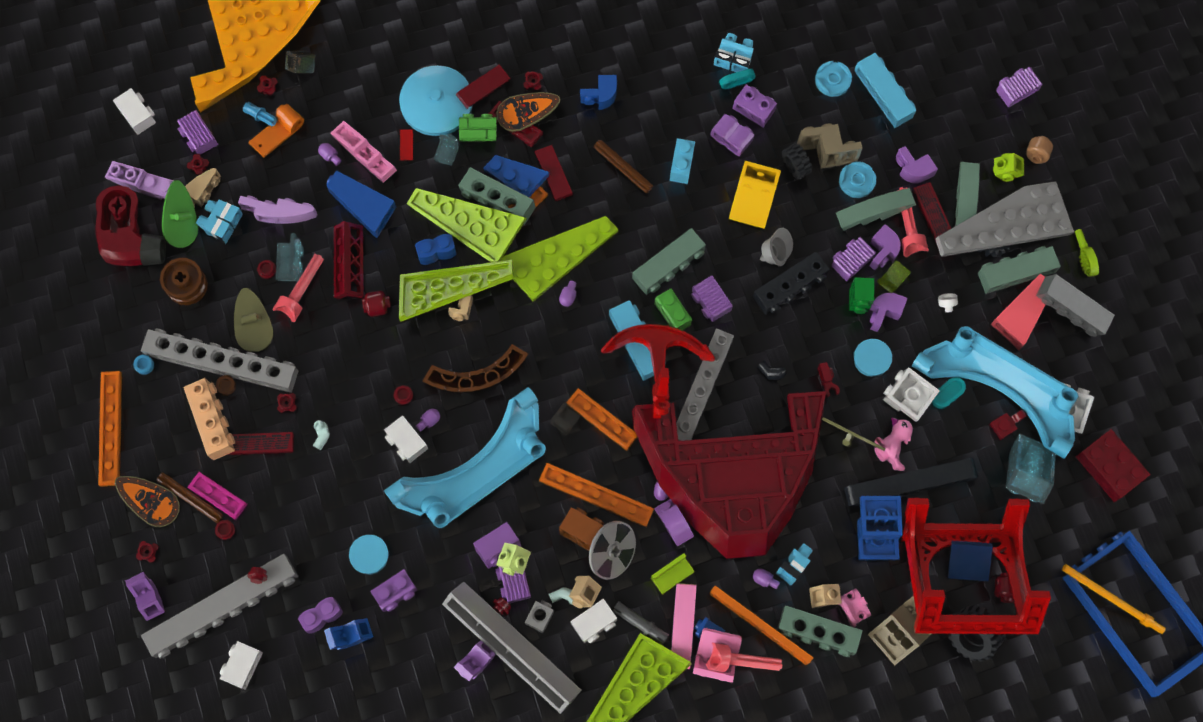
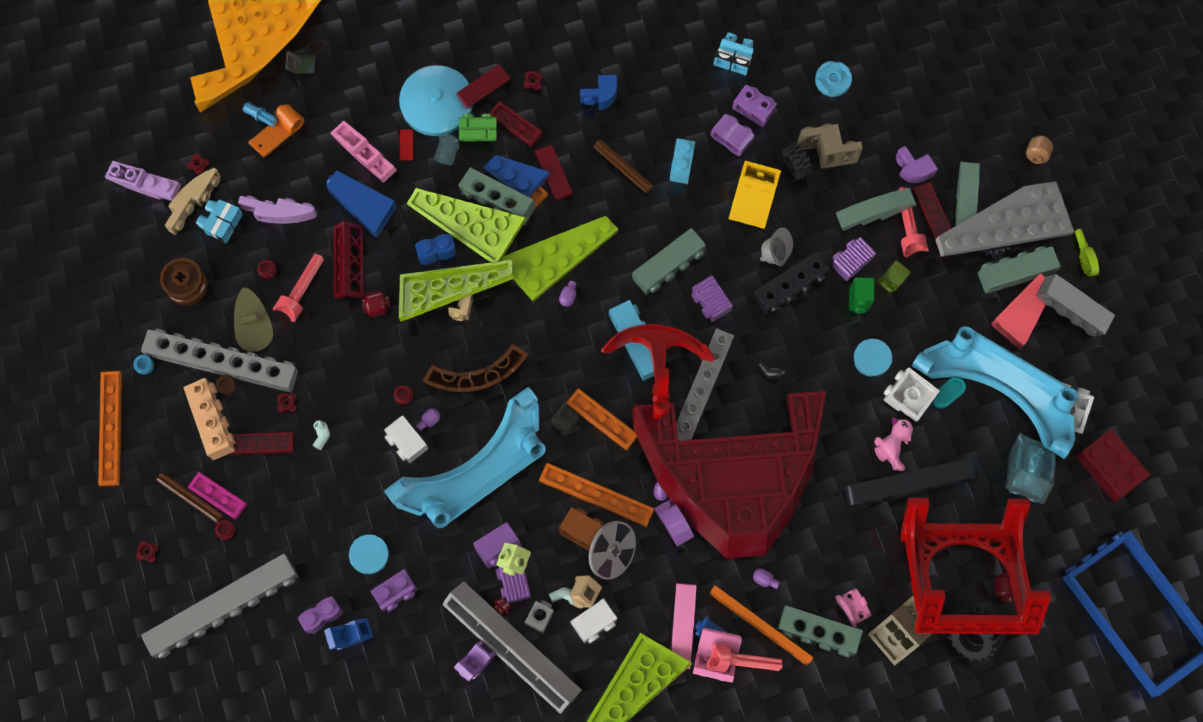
dark red piece [95,185,166,266] -> none
white brick [113,88,156,135] -> none
shield [115,476,179,527] -> none
medium lavender brick [125,572,165,621] -> none
bright green shield [162,180,198,248] -> none
medium lavender brick [177,110,218,155] -> none
white brick [220,641,263,690] -> none
dark red plate [247,567,268,584] -> none
dark red plate [257,76,278,95] -> none
clear light blue bracket [276,233,304,281] -> none
medium lavender cylinder [318,143,341,166] -> none
shield [497,92,560,132] -> none
dark grey pin [612,601,669,645] -> none
lime panel [651,553,695,595] -> none
bright green brick [655,289,692,330] -> none
teal tile [719,69,756,89] -> none
medium azure hips [775,543,813,585] -> none
tan bracket [809,584,842,608] -> none
dark red plate [817,362,840,398] -> none
olive shield [822,417,886,451] -> none
medium azure tile [839,161,877,198] -> none
medium azure brick [854,53,916,128] -> none
blue bracket [857,496,903,560] -> none
medium lavender brick [869,293,907,332] -> none
medium lavender brick [870,224,901,270] -> none
white tile [938,293,958,312] -> none
dark blue tile [948,541,993,581] -> none
dark red plate [990,410,1026,440] -> none
lime brick [993,153,1024,182] -> none
medium lavender brick [996,67,1042,107] -> none
light orange bar [1062,564,1166,634] -> none

